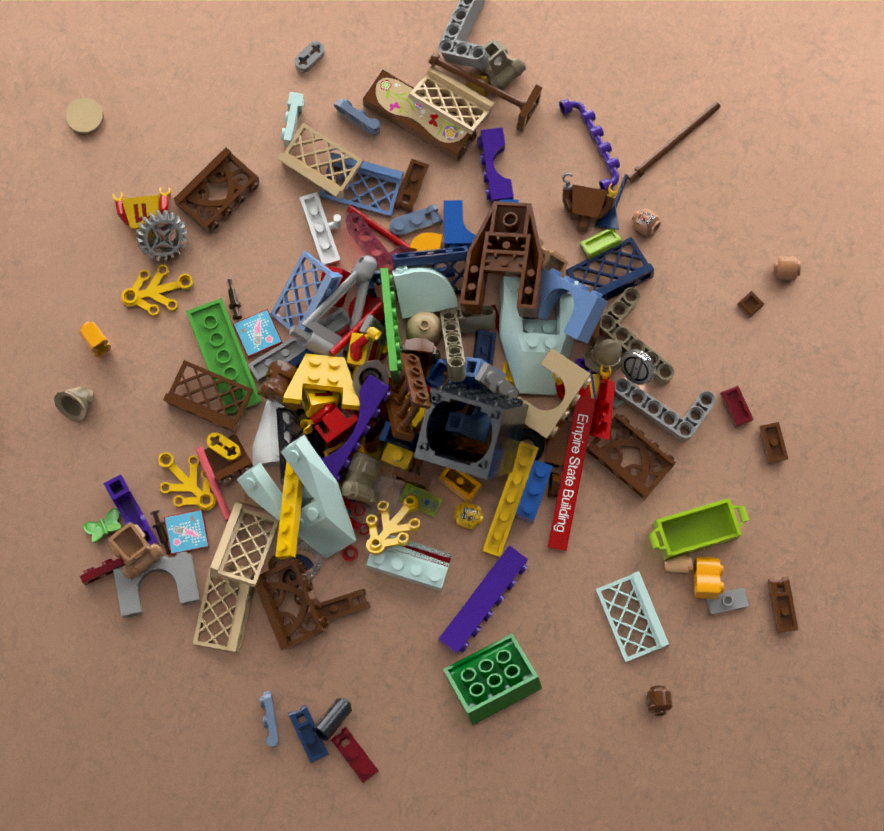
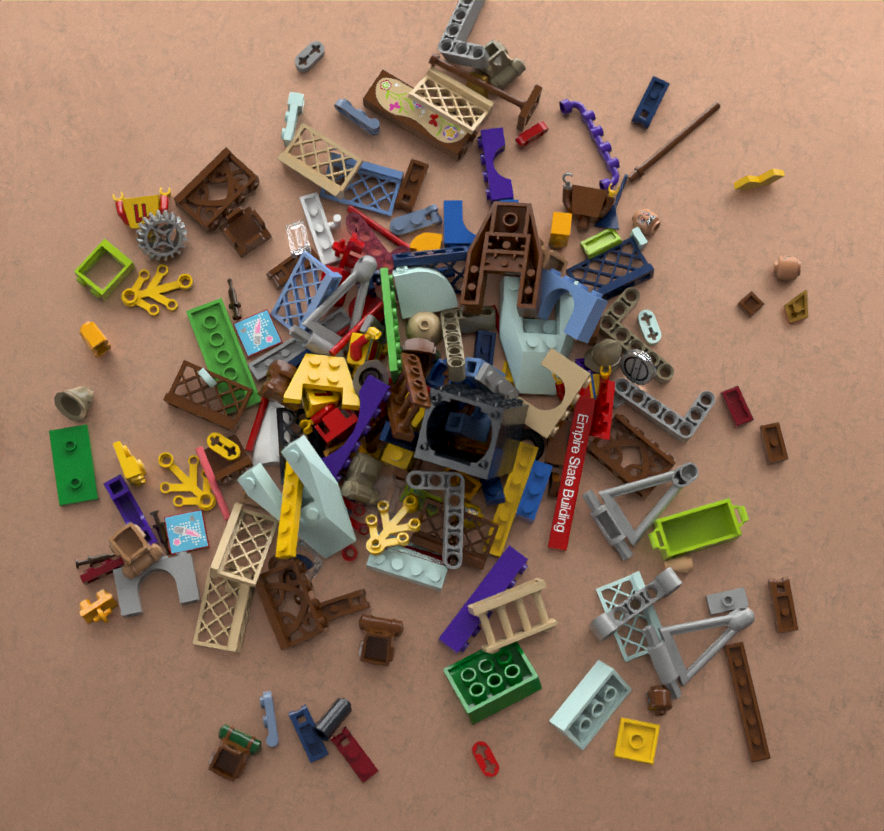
tan tile [66,98,103,134] -> none
bright green piece [83,508,122,543] -> none
light orange brick [694,557,724,599] -> none
none -> green plate [49,424,99,507]
none -> lime window [74,239,135,300]
none -> dark brown piece [75,553,115,569]
none -> light orange hips [79,589,118,624]
none -> yellow plate [112,441,147,487]
none -> light aqua tile [198,368,217,388]
none -> reddish brown piece [208,723,262,782]
none -> reddish brown panel [219,206,272,258]
none -> red bar [245,397,269,453]
none -> reddish brown plate [266,243,320,290]
none -> clear tile [285,220,311,258]
none -> red hips [332,233,365,269]
none -> reddish brown piece [358,614,404,666]
none -> light grey beam [406,471,465,569]
none -> reddish brown fence [410,497,500,570]
none -> tan fence [467,578,559,654]
none -> red beam [472,741,499,777]
none -> dark blue plate [479,476,506,506]
none -> red beam [515,121,549,148]
none -> light orange brick [548,212,572,249]
none -> light aqua slope [549,660,632,751]
none -> light grey piece [582,462,699,560]
none -> light grey beam [589,567,682,643]
none -> yellow tile [614,717,660,765]
none -> light aqua tile [630,227,648,251]
none -> dark blue plate [631,76,670,129]
none -> light aqua beam [637,310,662,346]
none -> light grey piece [643,607,755,700]
none -> reddish brown tile [723,642,771,763]
none -> yellow tile [733,169,785,190]
none -> pearl gold piece [783,290,808,323]

